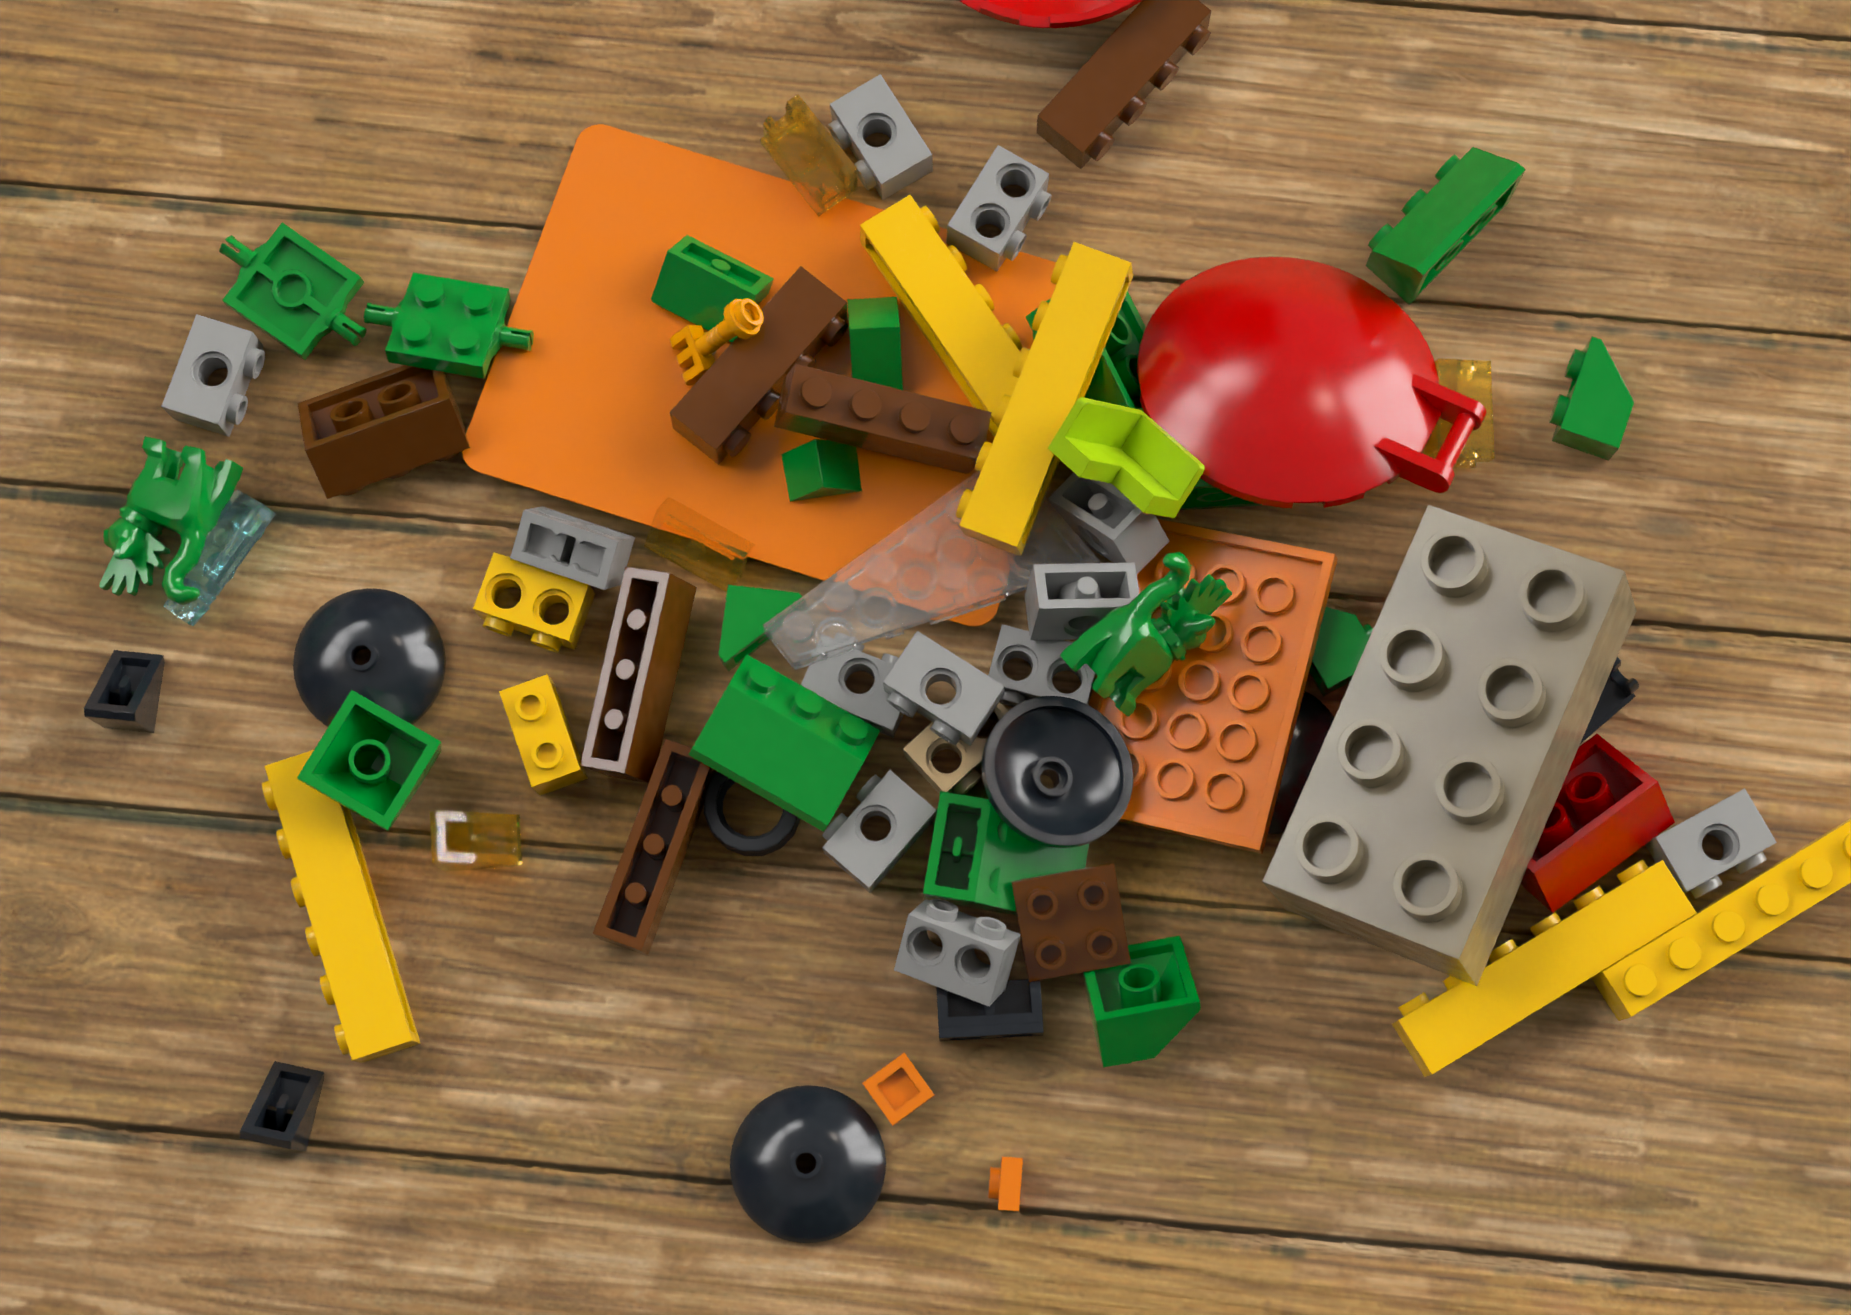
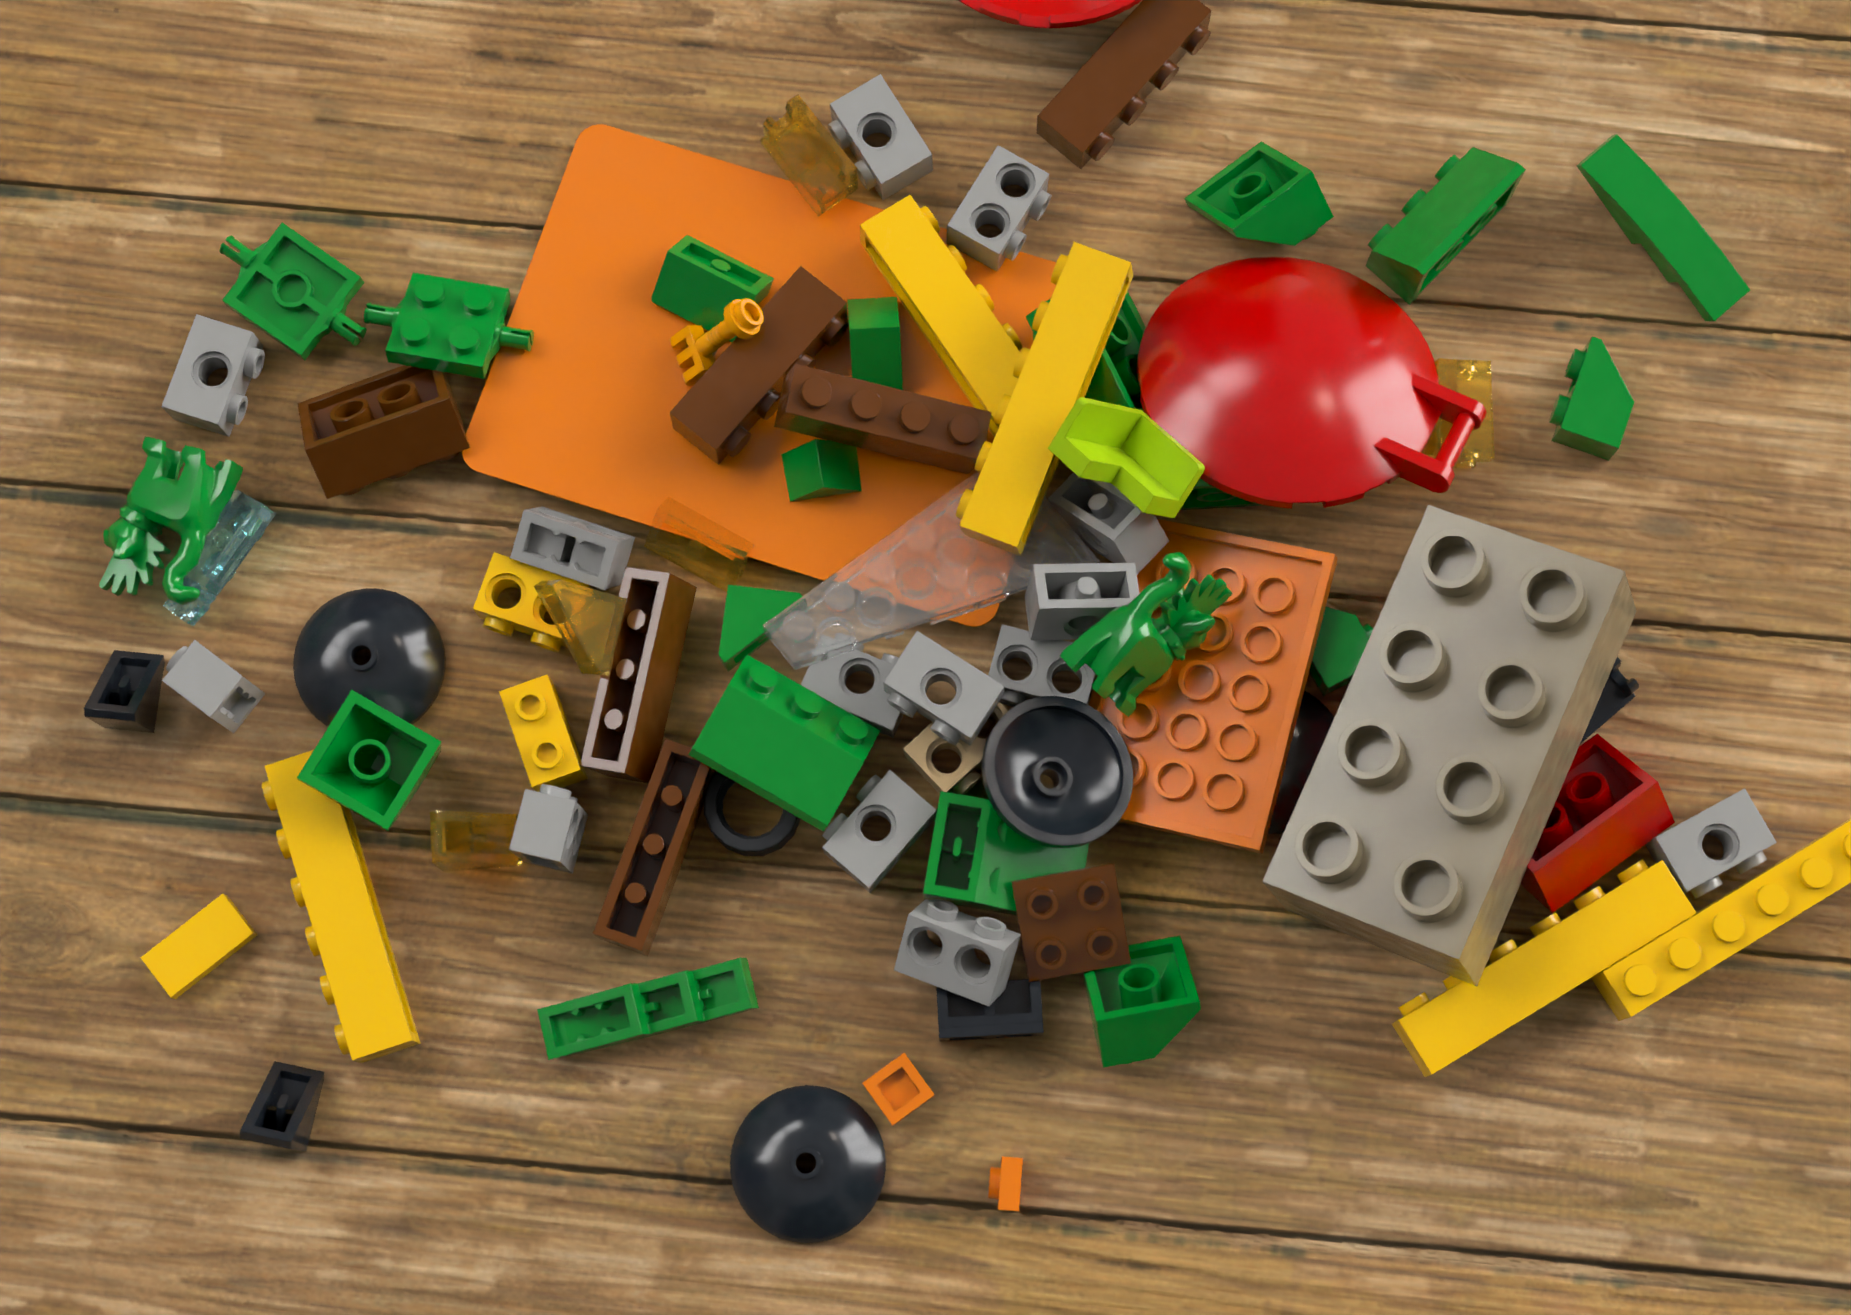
none -> yellow tile [140,893,257,999]
none -> light grey brick [162,640,265,733]
none -> light grey brick [509,784,588,874]
none -> clear yellow slope [534,580,627,675]
none -> green slope [537,957,759,1060]
none -> green slope [1184,141,1334,246]
none -> green slope [1577,134,1750,321]

